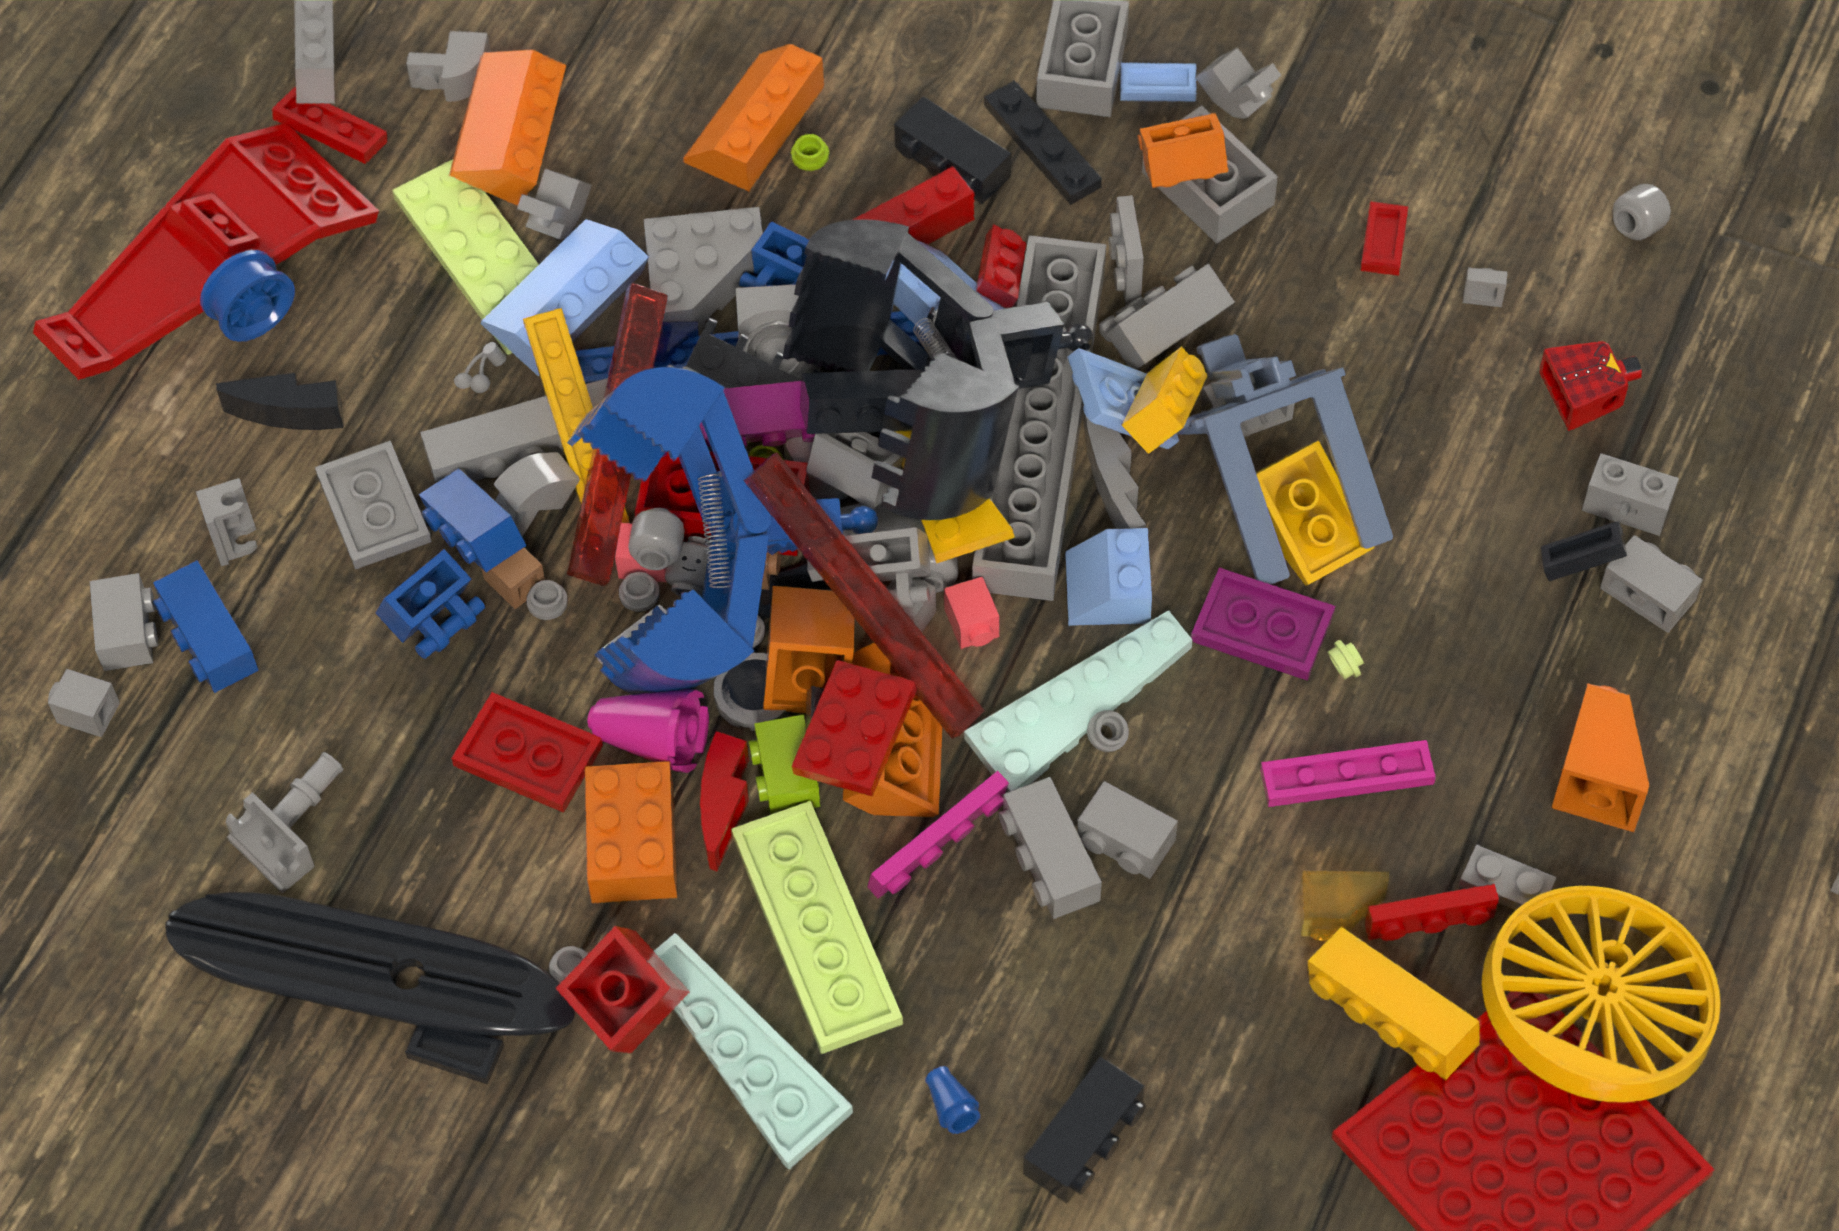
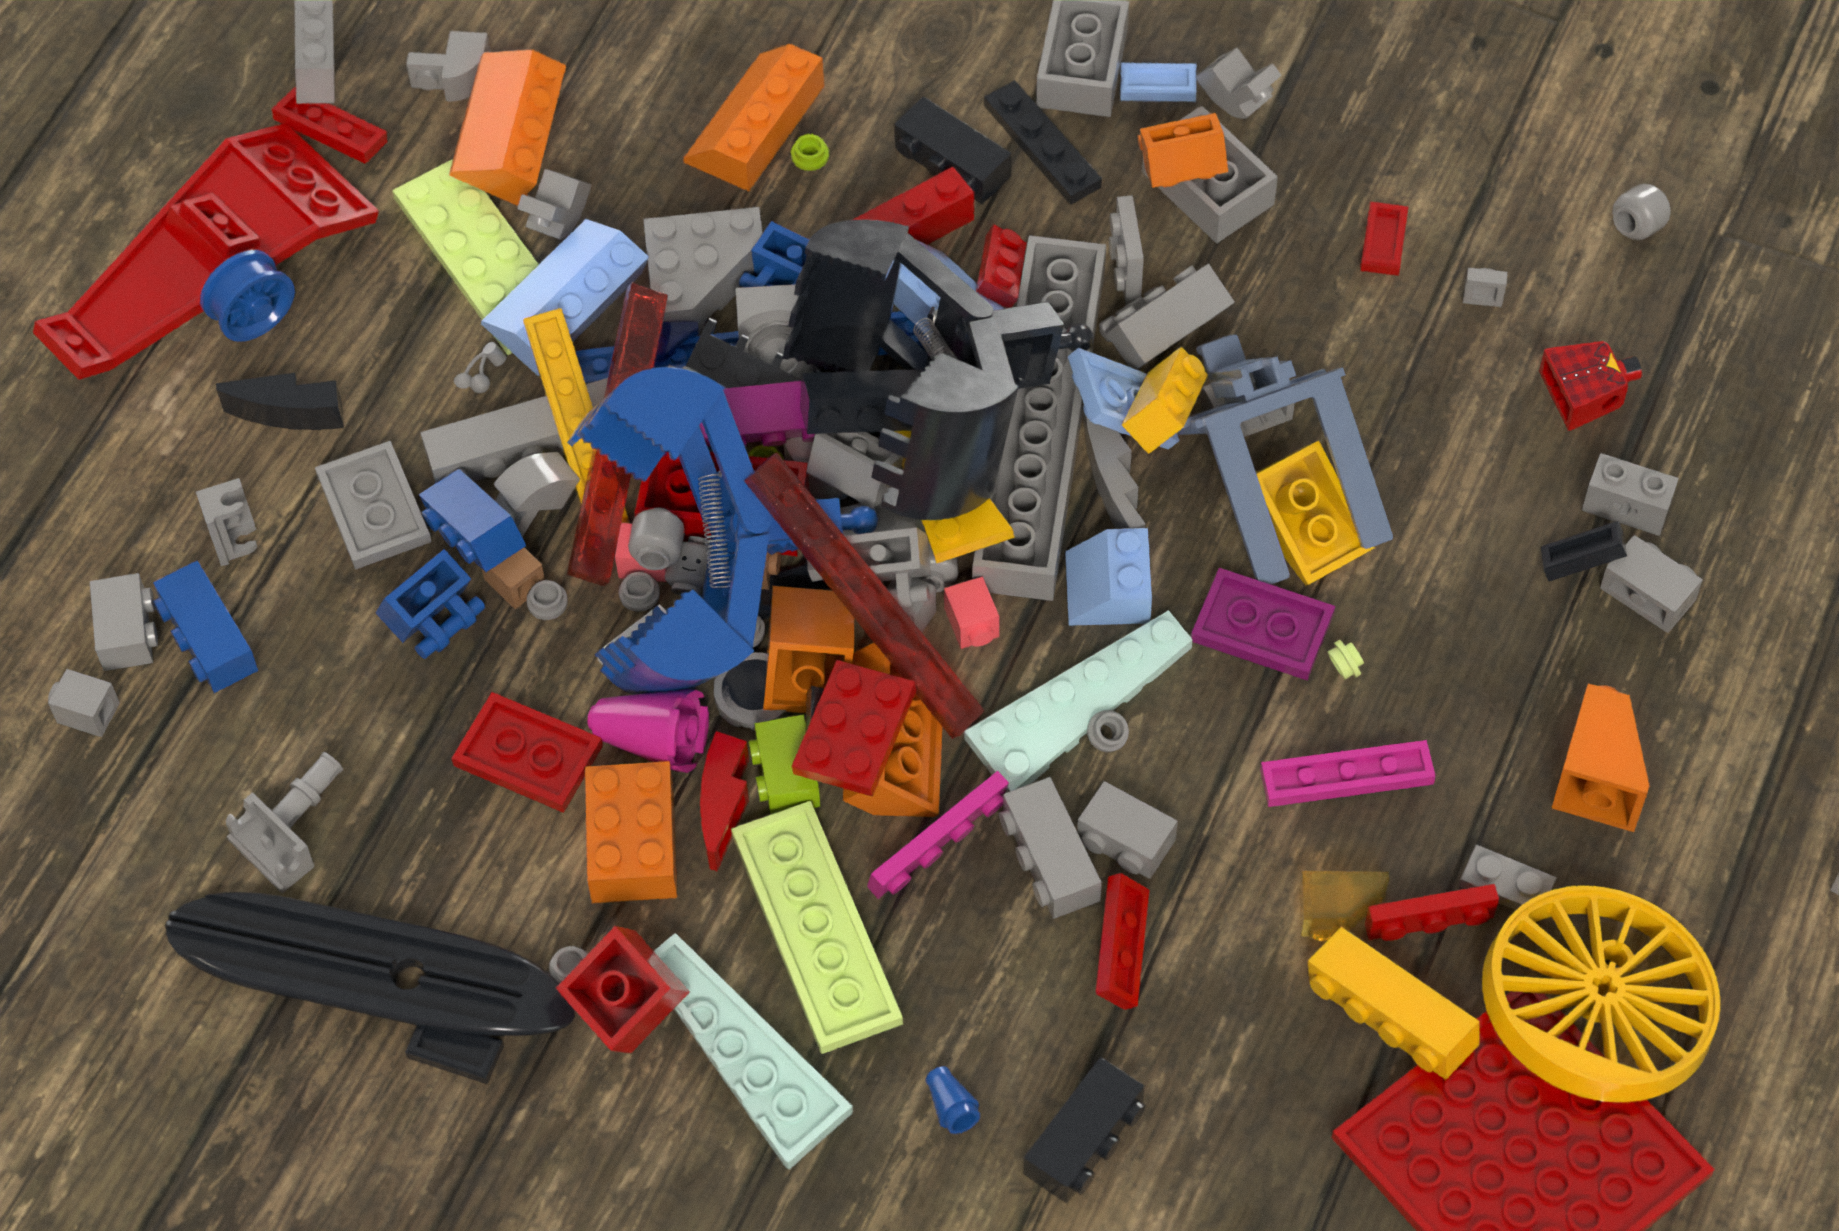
none -> red plate [1095,873,1150,1010]

